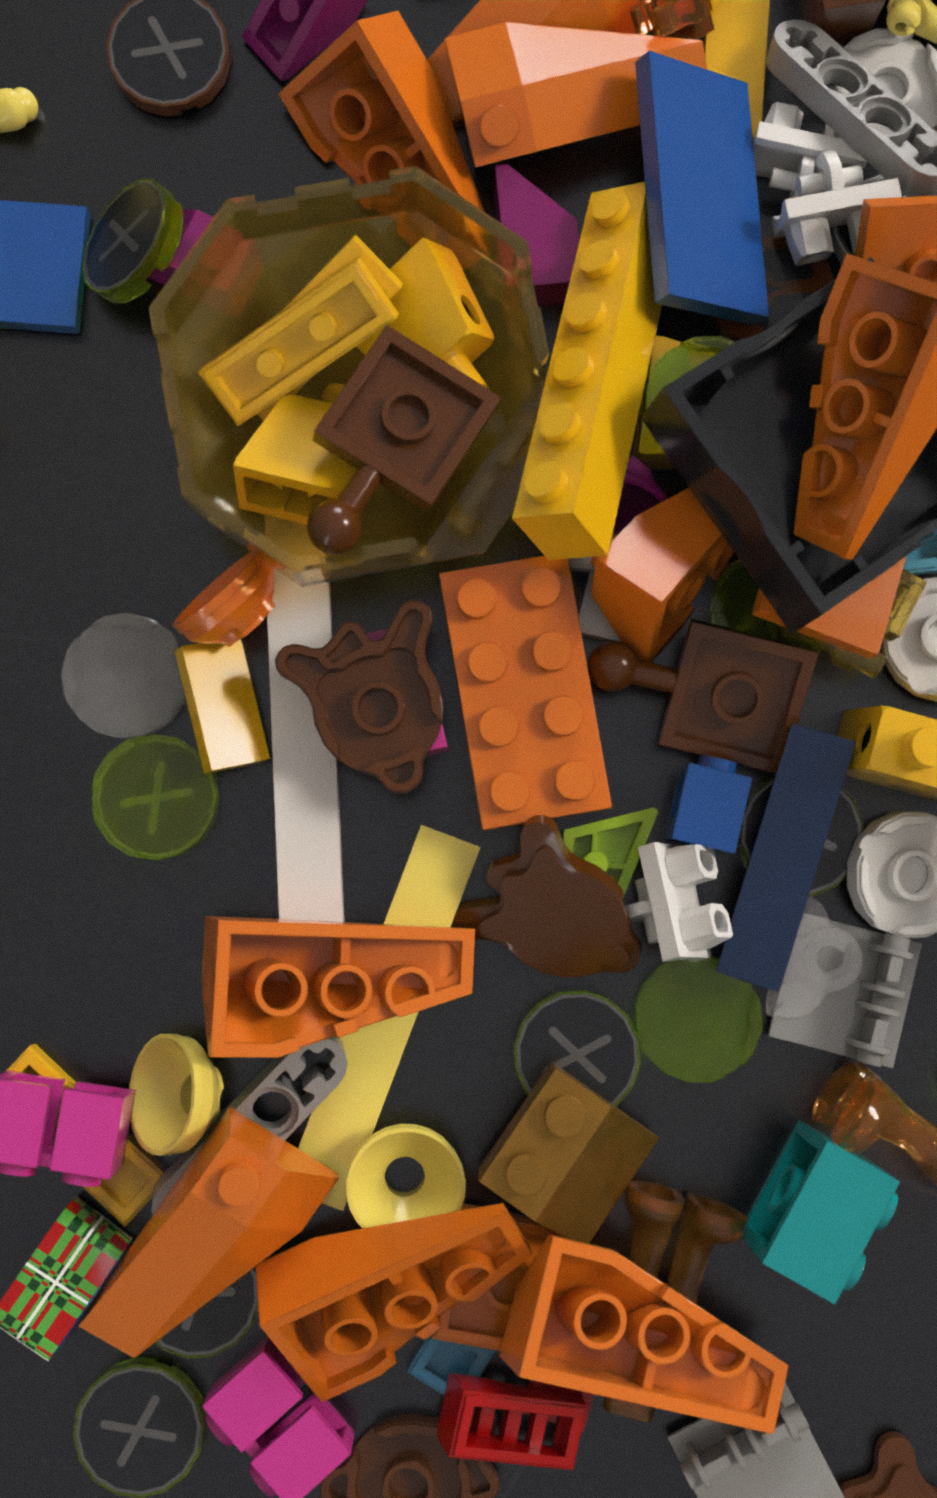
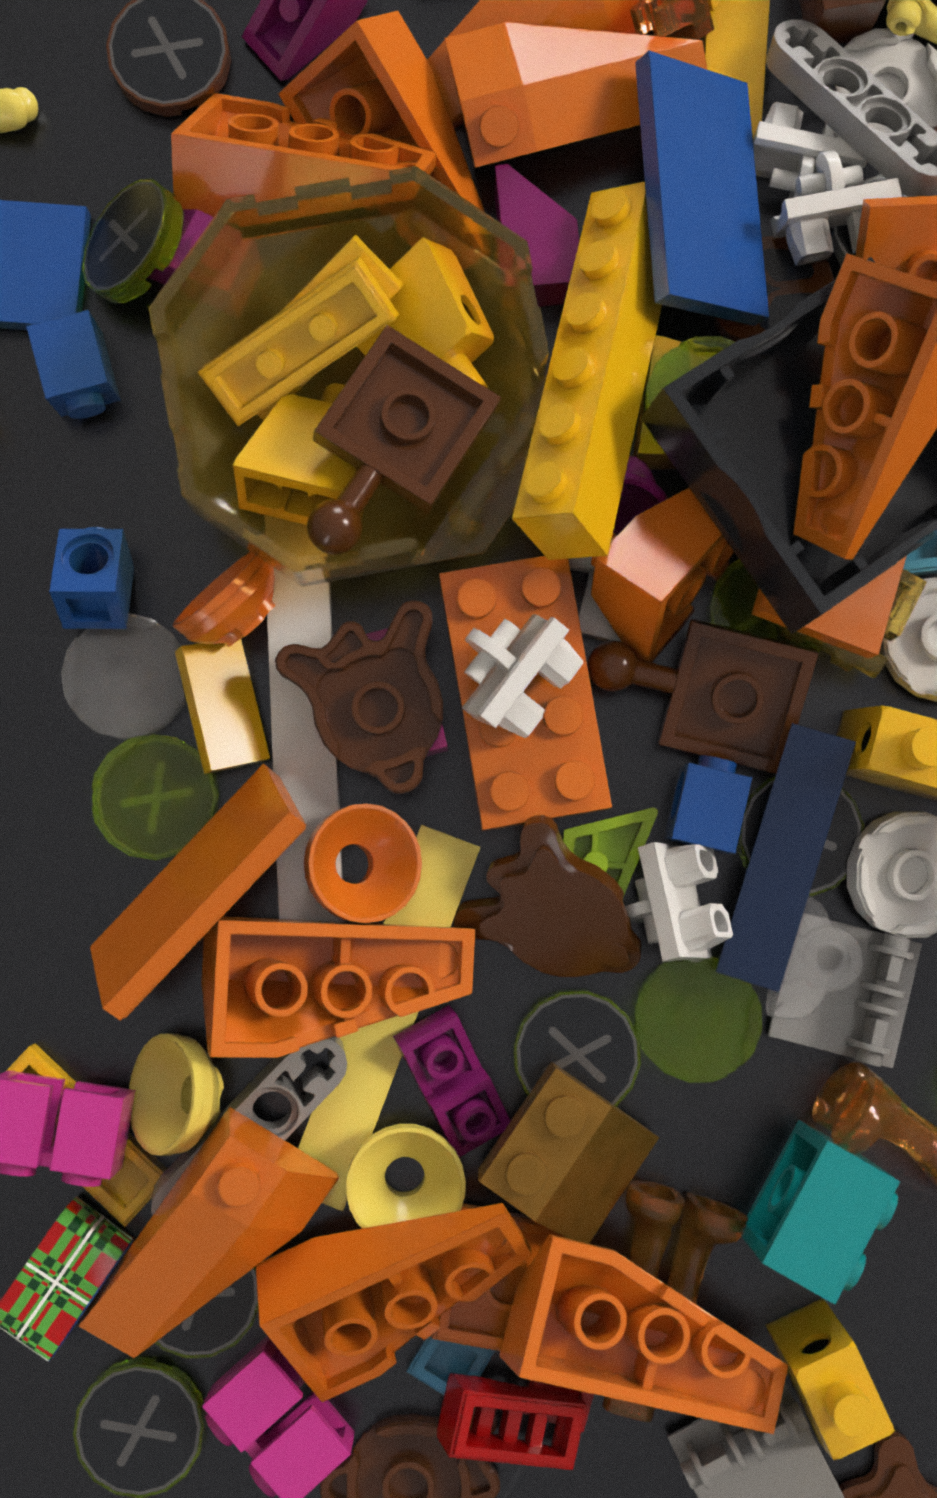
none -> blue brick [26,310,121,419]
none -> blue brick [49,527,134,629]
none -> orange tile [90,763,307,1021]
none -> orange wedge [171,93,437,222]
none -> orange piece [304,803,422,923]
none -> magenta slope [393,1005,510,1157]
none -> white hips [462,614,583,738]
none -> yellow torso [765,1298,895,1460]

